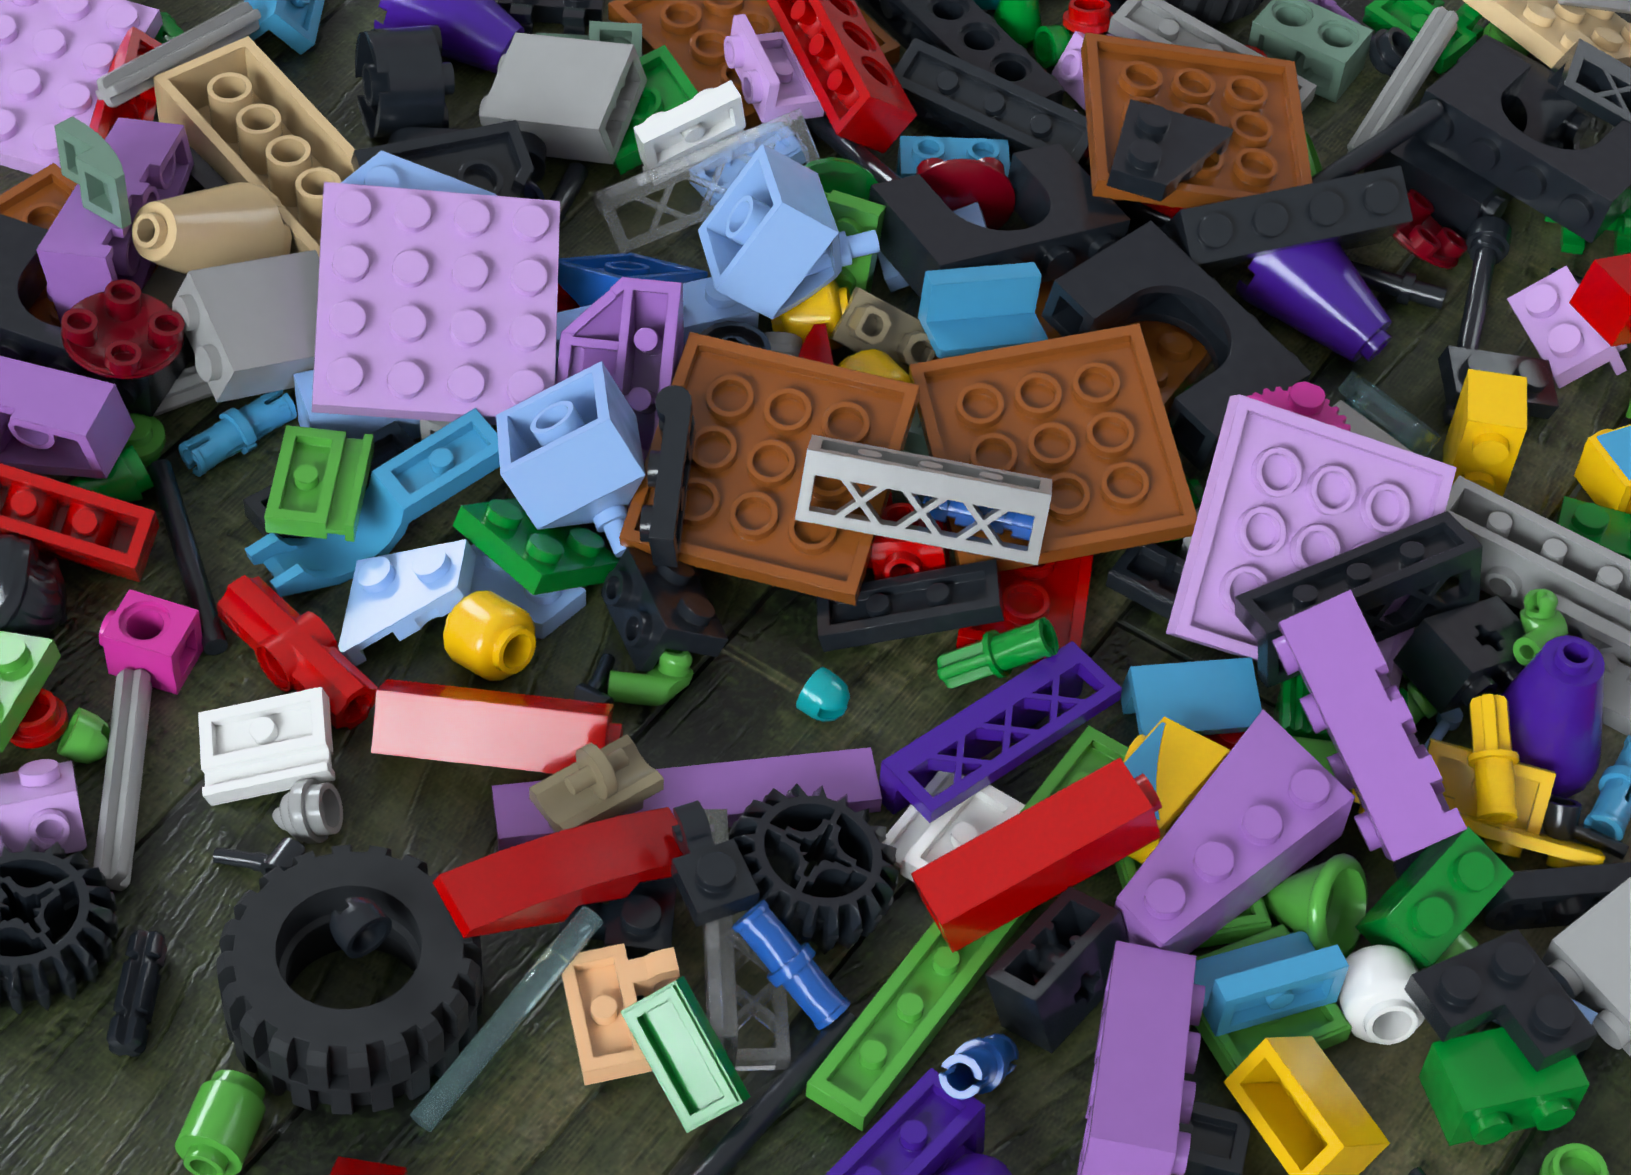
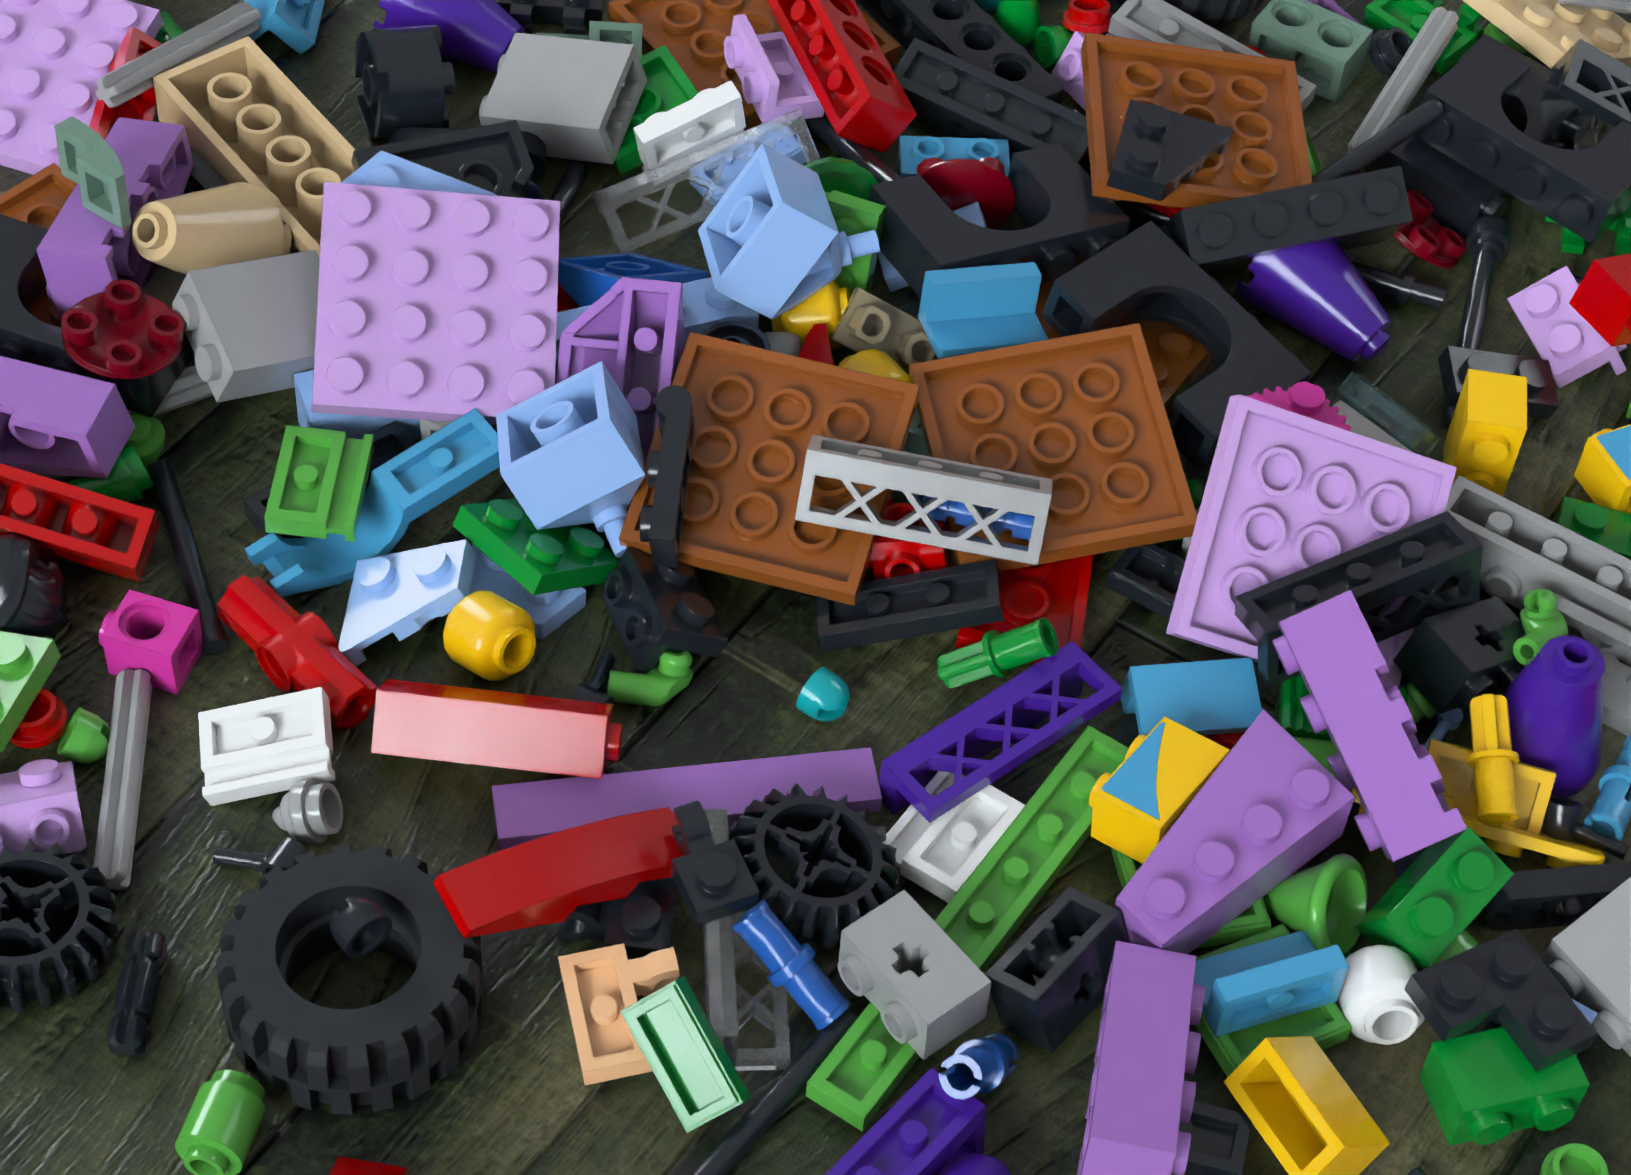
dark azure pin [178,390,297,477] -> none
clear light blue bar [410,906,603,1132] -> none
dark tan hips [529,735,664,833] -> none
red brick [911,758,1162,953] -> none
none -> light grey brick [838,890,991,1060]

